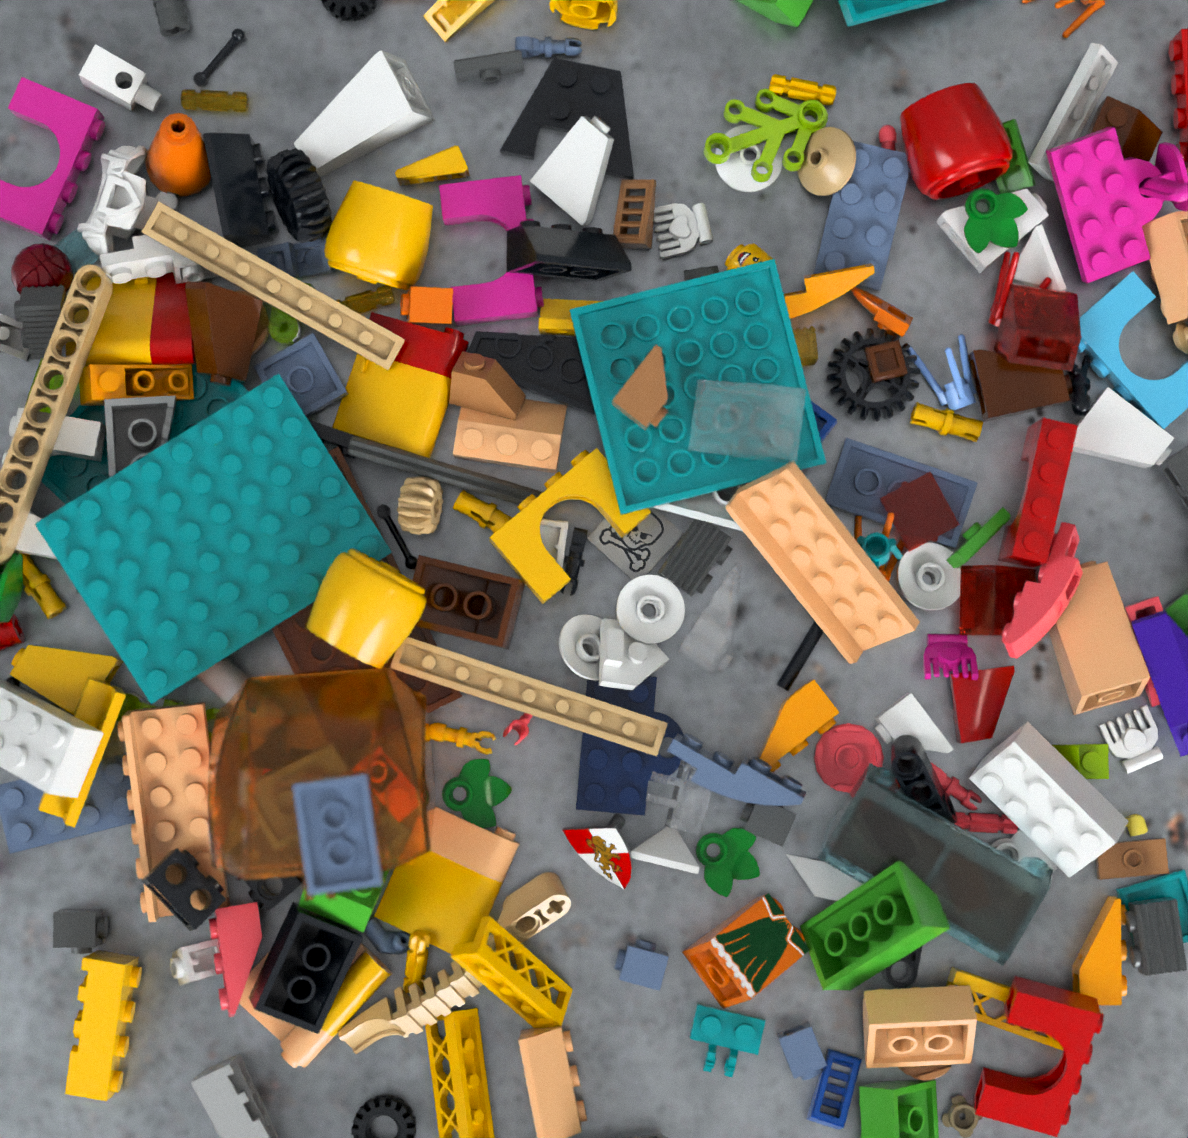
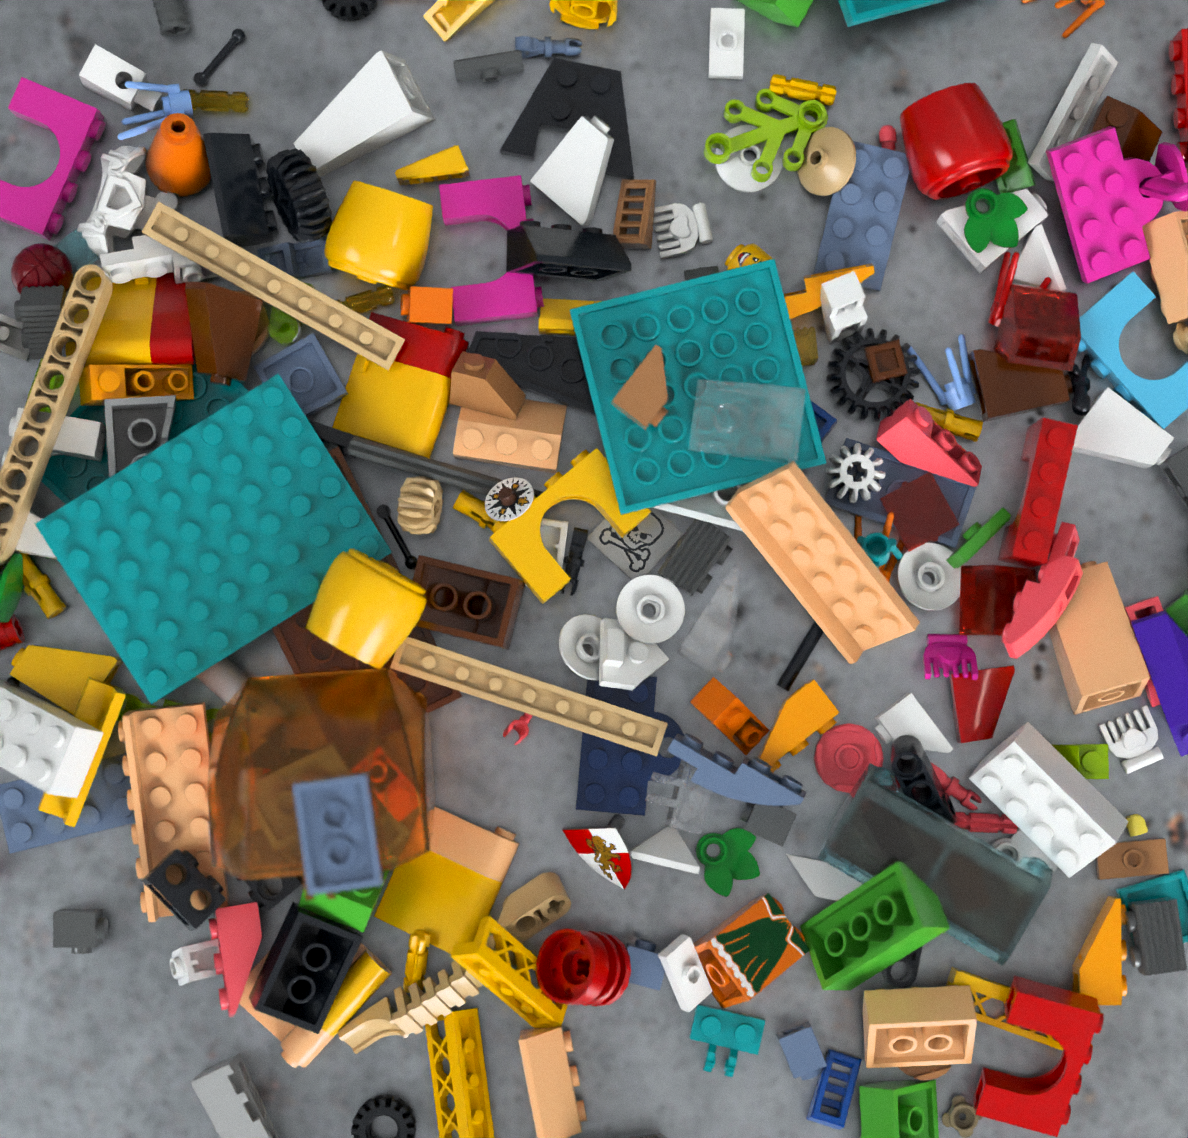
yellow wedge [65,950,142,1101] -> none
sand blue arm [364,917,409,955] -> none
yellow piece [428,723,496,755] -> none
green plate [442,759,512,828] -> none
orange plate [851,287,913,337] -> none
none -> light blue plant [117,81,193,140]
none -> piece [485,477,534,521]
none -> red wheel [536,928,631,1006]
none -> white plate [658,934,713,1012]
none -> orange slope [690,677,770,755]
none -> white plate [708,8,745,79]
none -> white slope [820,271,868,345]
none -> white gear [825,443,886,503]
none -> coral slope [876,399,982,487]

